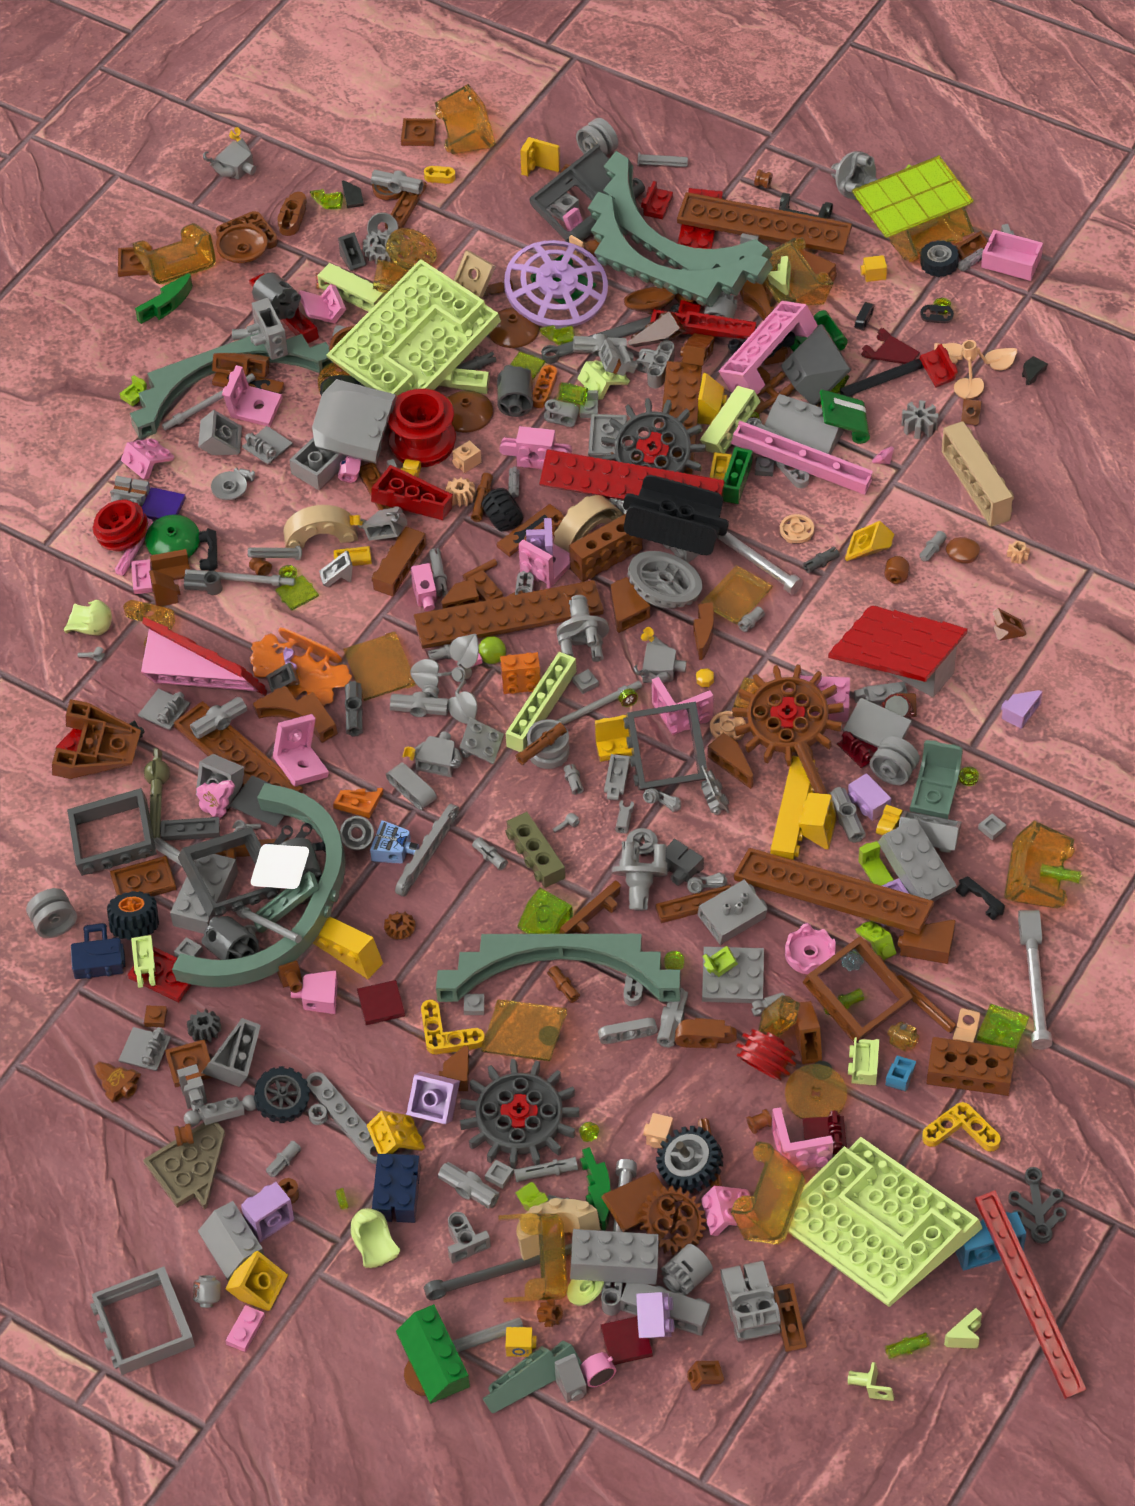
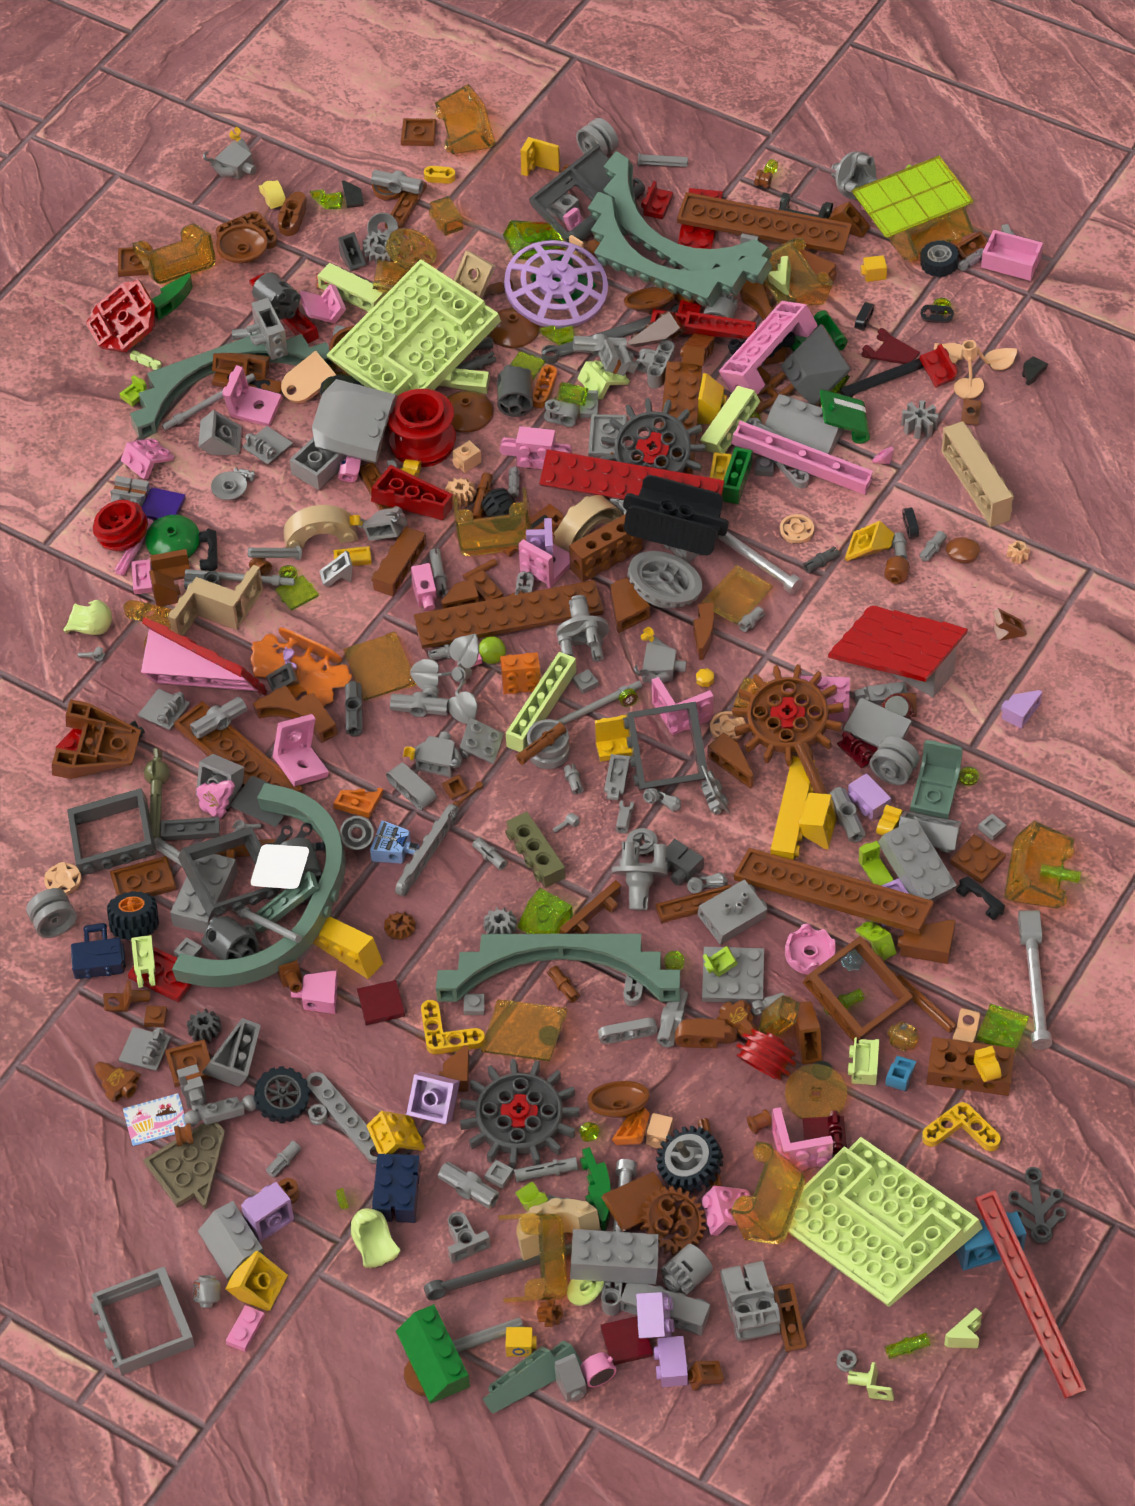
none -> light nougat wheel [44,862,82,895]
none -> red piece [86,280,155,353]
none -> dark orange bracket [103,980,150,1012]
none -> sticker [123,1093,186,1146]
none -> yellowish green axle [130,350,162,370]
none -> tan bracket [168,565,263,636]
none -> light yellow brick [259,180,286,209]
none -> light nougat tile [281,351,336,404]
none -> clear yellow brick [429,196,463,236]
none -> dark orange slope [440,774,468,800]
none -> dark orange hinge [453,781,483,807]
none -> clear yellow windscreen [454,487,532,556]
none -> dark grey pin [473,336,494,351]
none -> light grey gear [483,907,517,934]
none -> clear neon green slope [503,220,566,260]
none -> dark orange dish [587,1081,650,1118]
none -> orange wing [611,1108,650,1145]
none -> lavender brick [654,1336,688,1387]
none -> dark orange rock [716,1000,758,1039]
none -> clear neon green tile [763,159,778,174]
none -> dark orange slope [829,201,870,238]
none -> light grey bush [836,1350,857,1372]
none -> light grey pin [892,532,908,560]
none -> black beam [902,507,919,539]
none -> dark orange plate [950,834,1006,884]
none -> yellow leg [974,1046,1001,1082]

